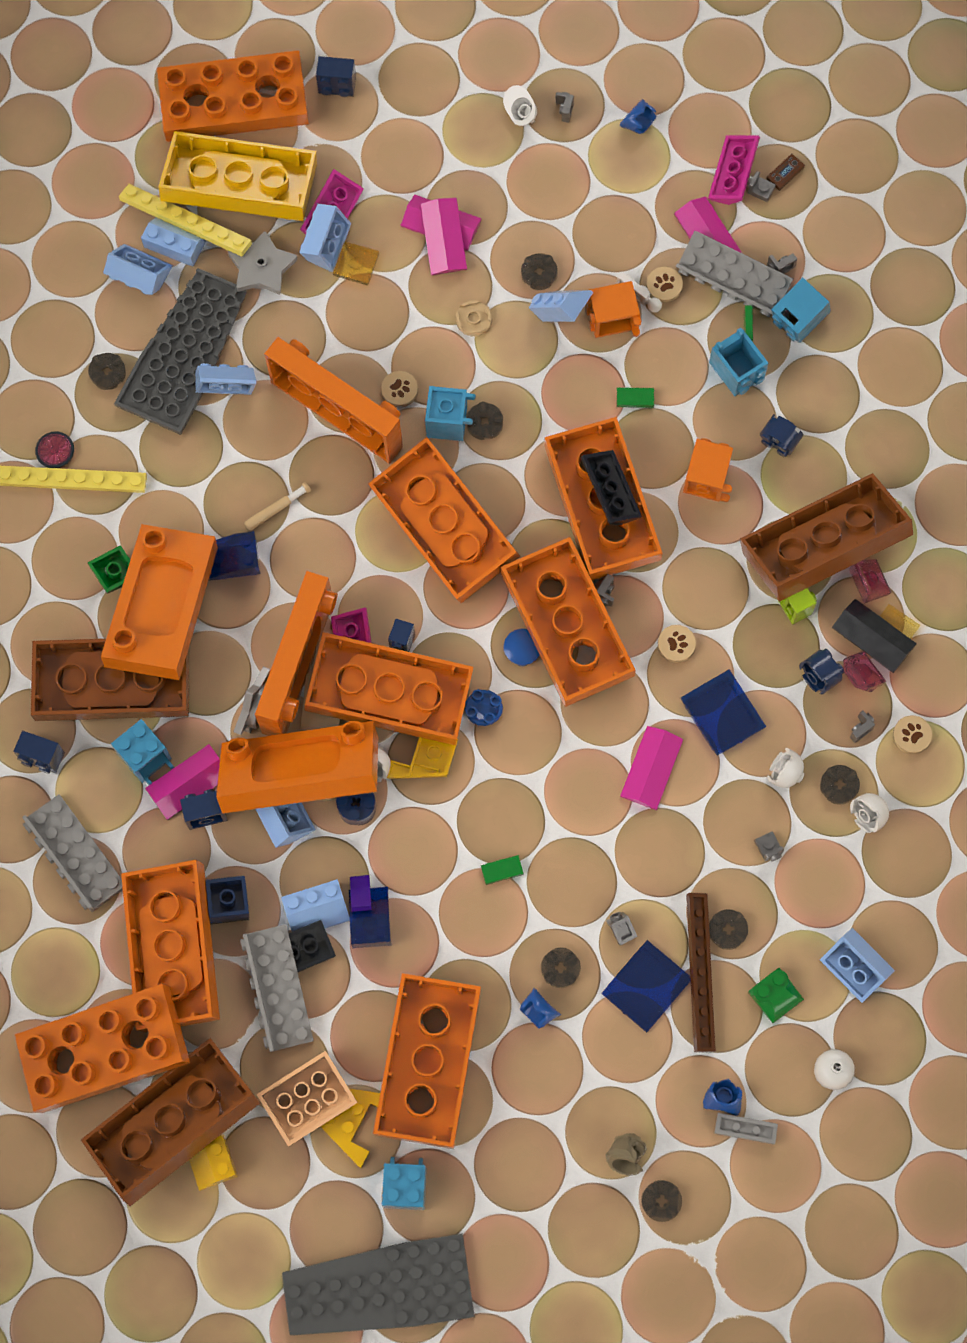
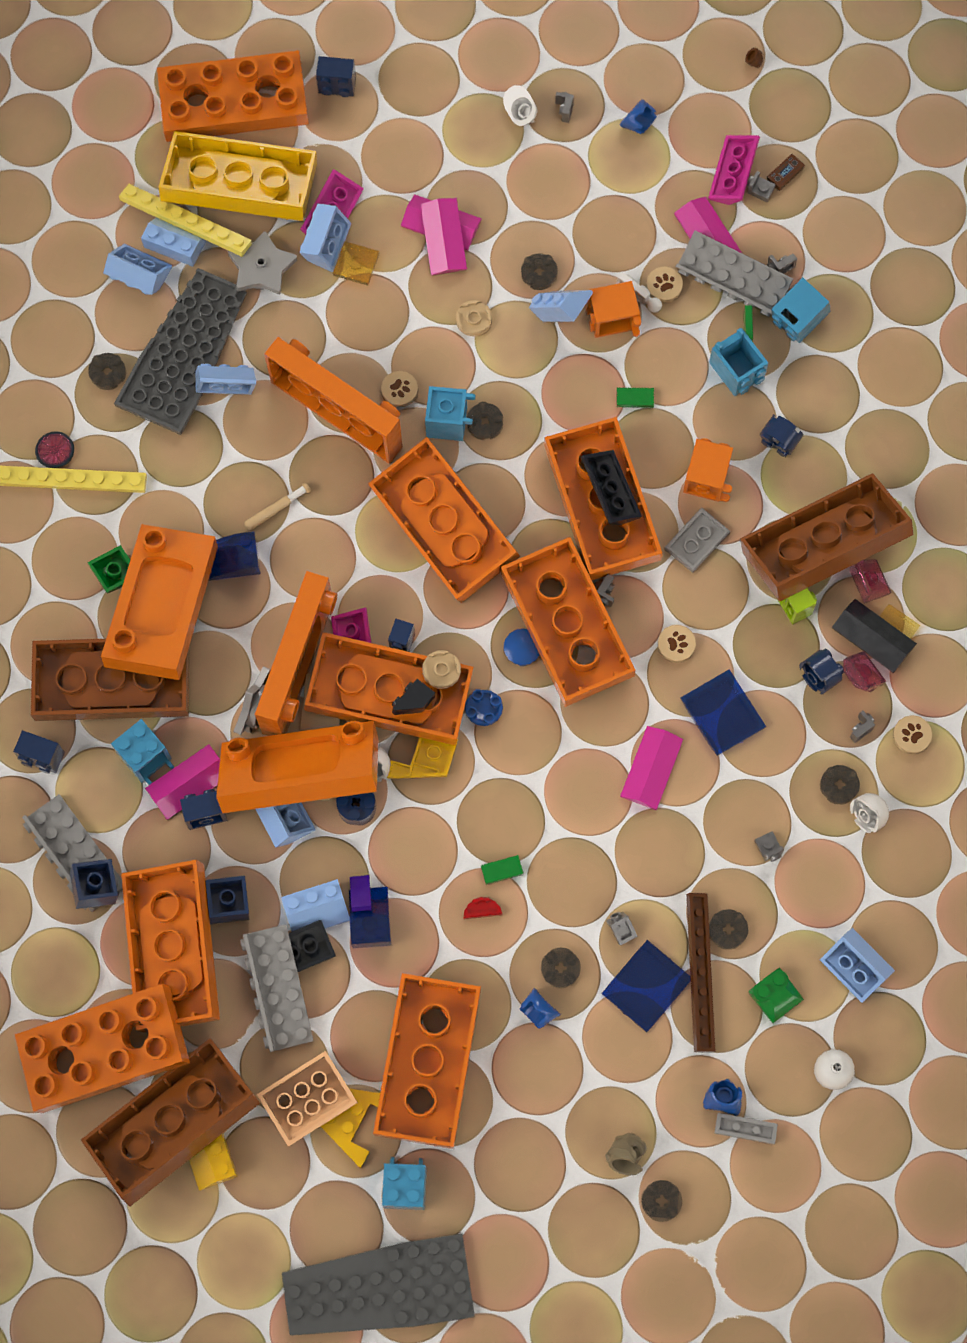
white cylinder [767,748,804,788] -> none
none -> dark blue brick [70,859,118,909]
none -> black slope [392,679,435,715]
none -> tan tile [422,650,461,689]
none -> red tile [464,897,503,919]
none -> light grey tile [664,508,730,573]
none -> reddish brown tile [745,48,763,68]

